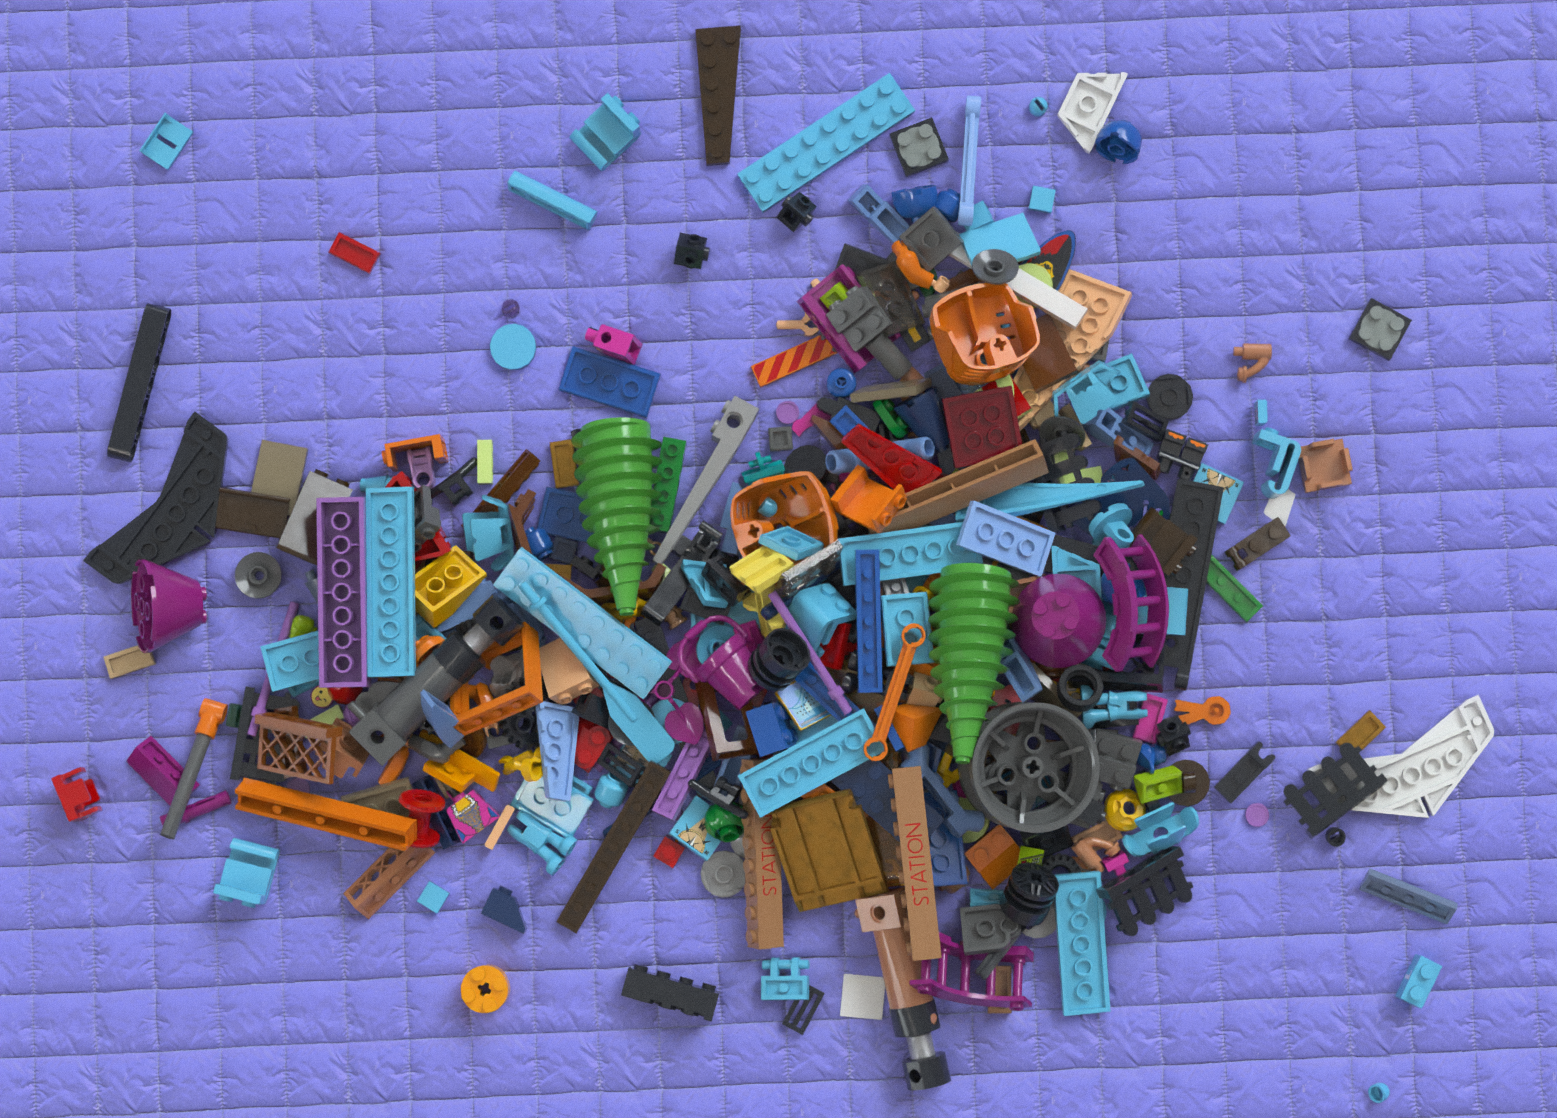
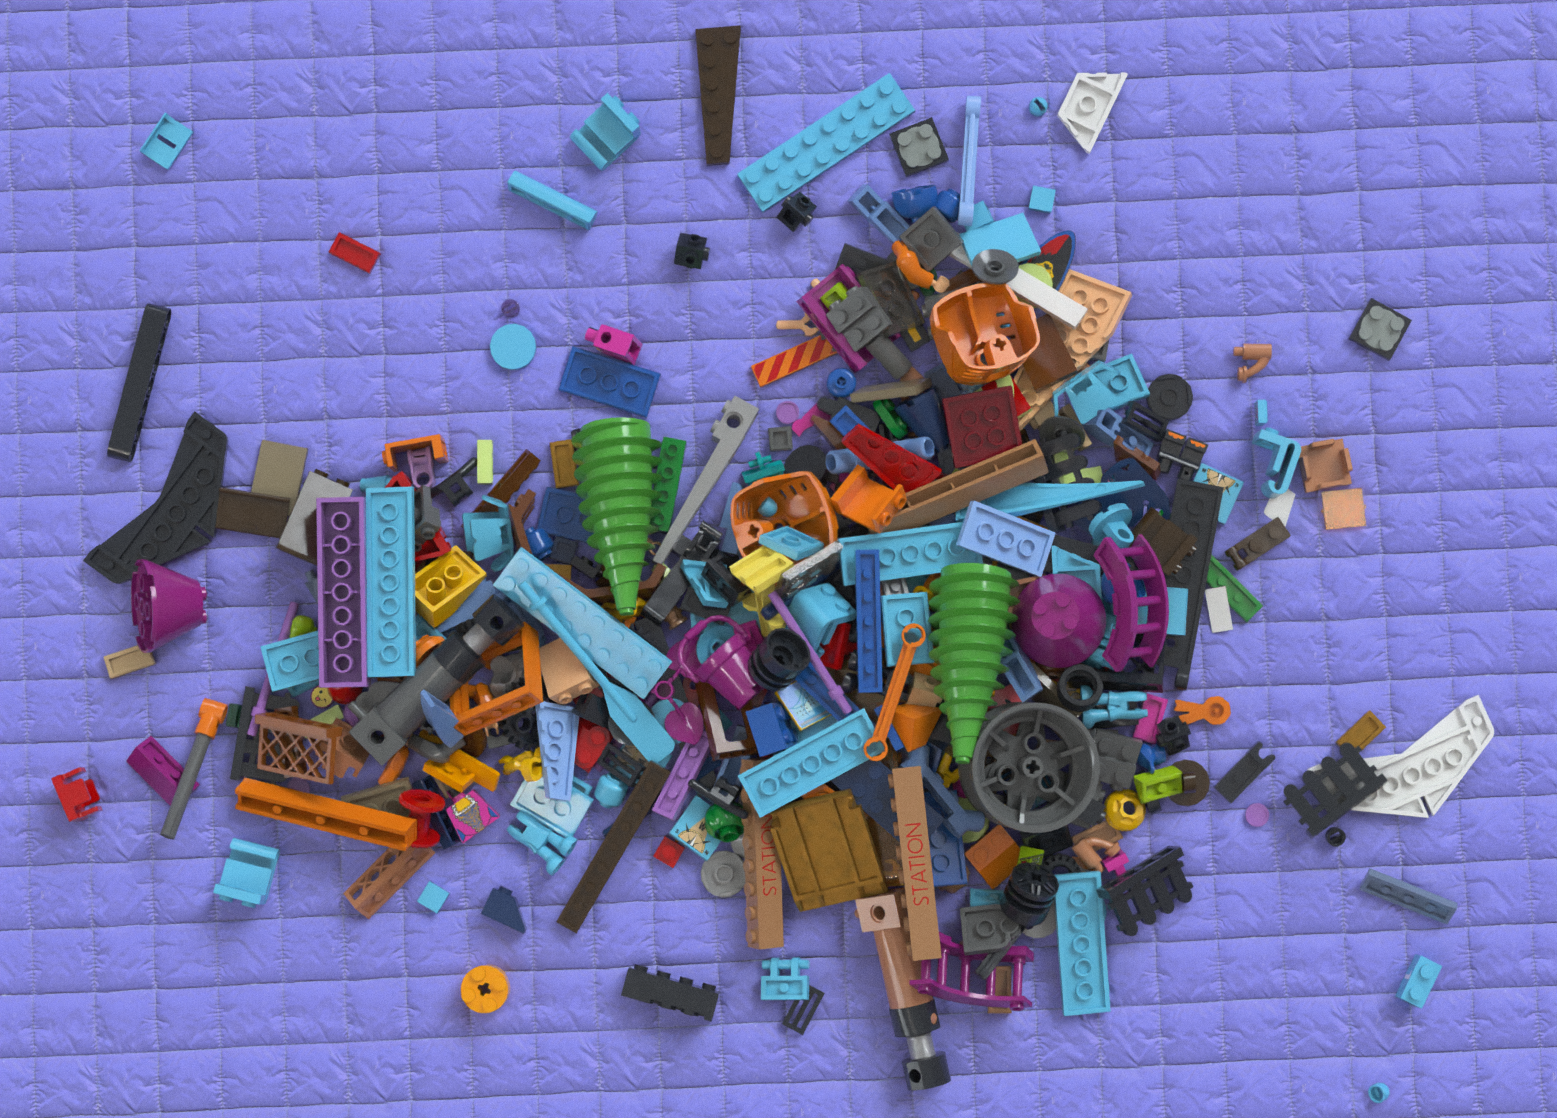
magenta pin [160,790,232,825] -> none
dark grey dish [235,552,282,599] -> none
light nougat tile [484,804,515,850] -> none
white sticker [840,974,885,1020] -> none
blue cylinder [1095,120,1142,164] -> none
medium azure piece [1122,802,1199,857] -> none
none -> white sticker [1205,586,1233,633]
none -> clear orange piece [1321,488,1366,530]

